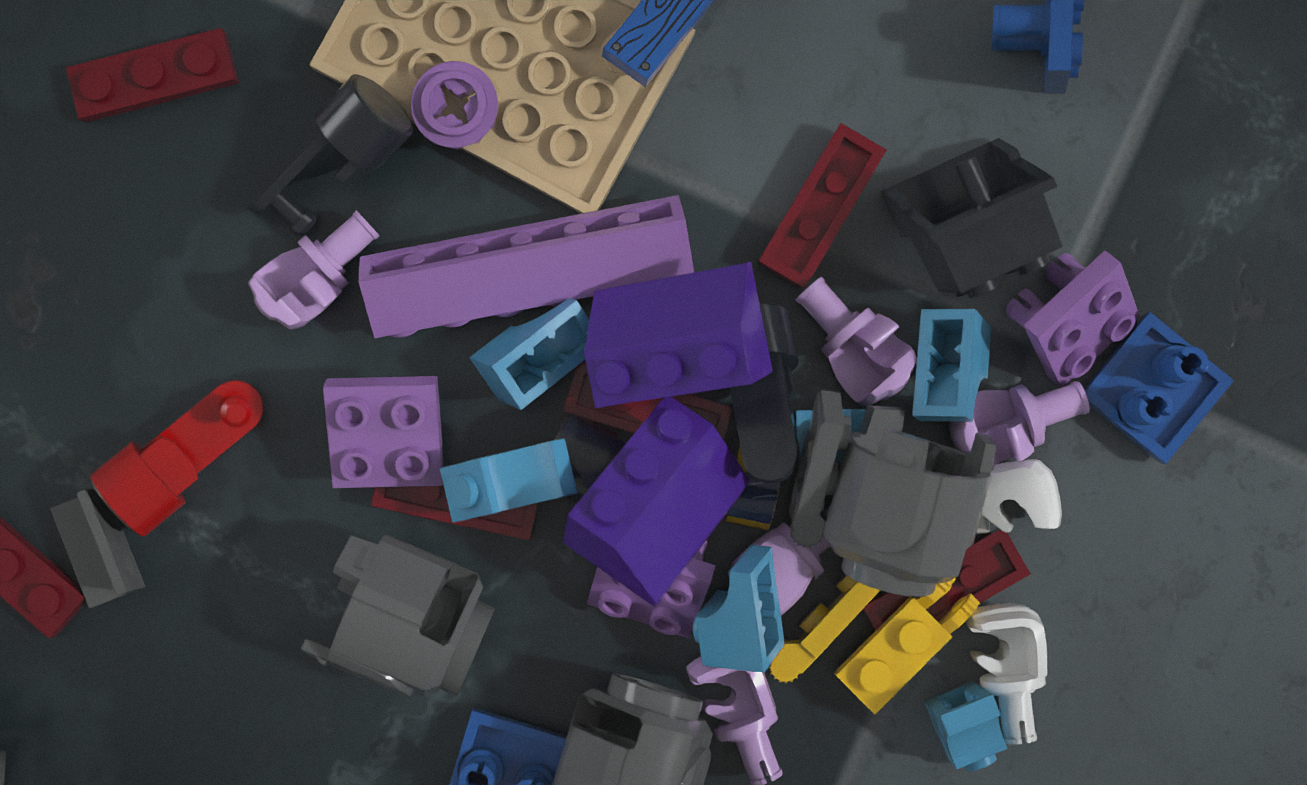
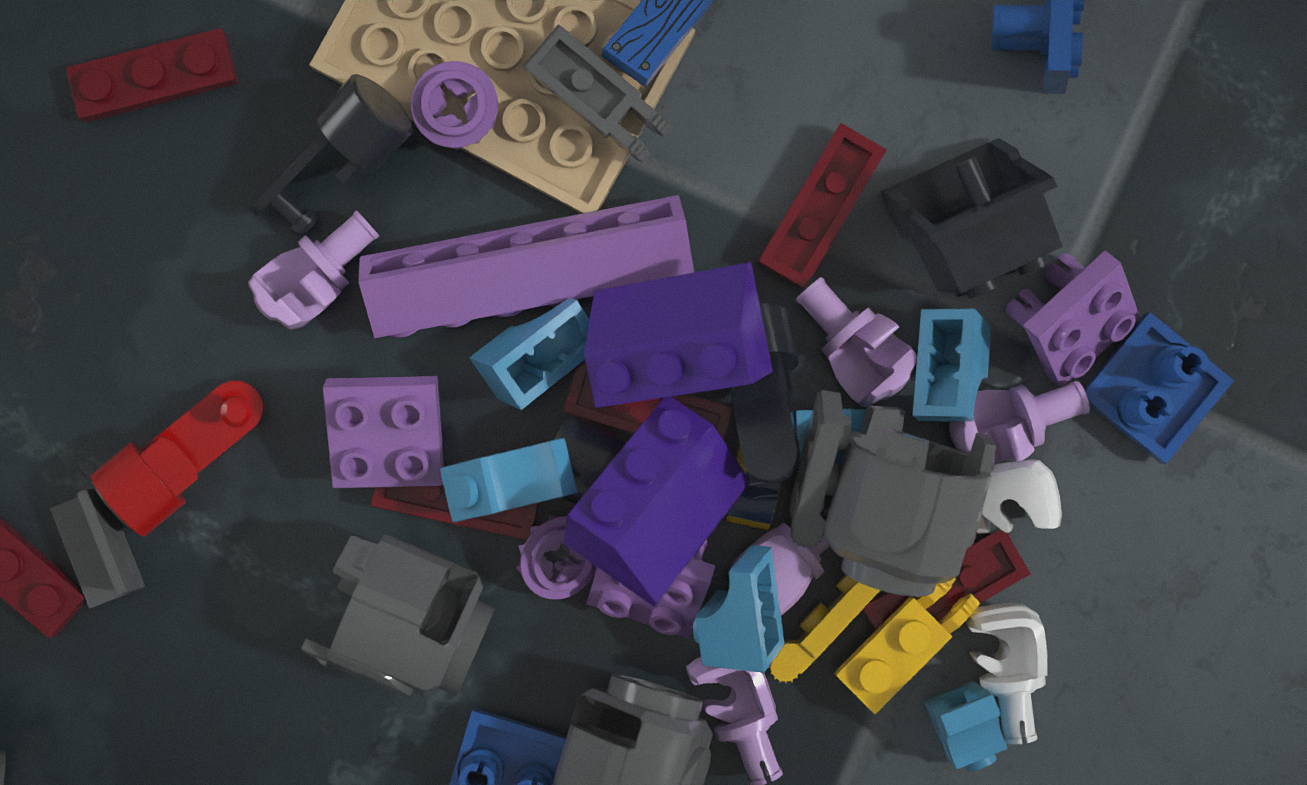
none -> medium lavender gear [517,515,597,599]
none -> dark grey hinge [523,24,672,163]

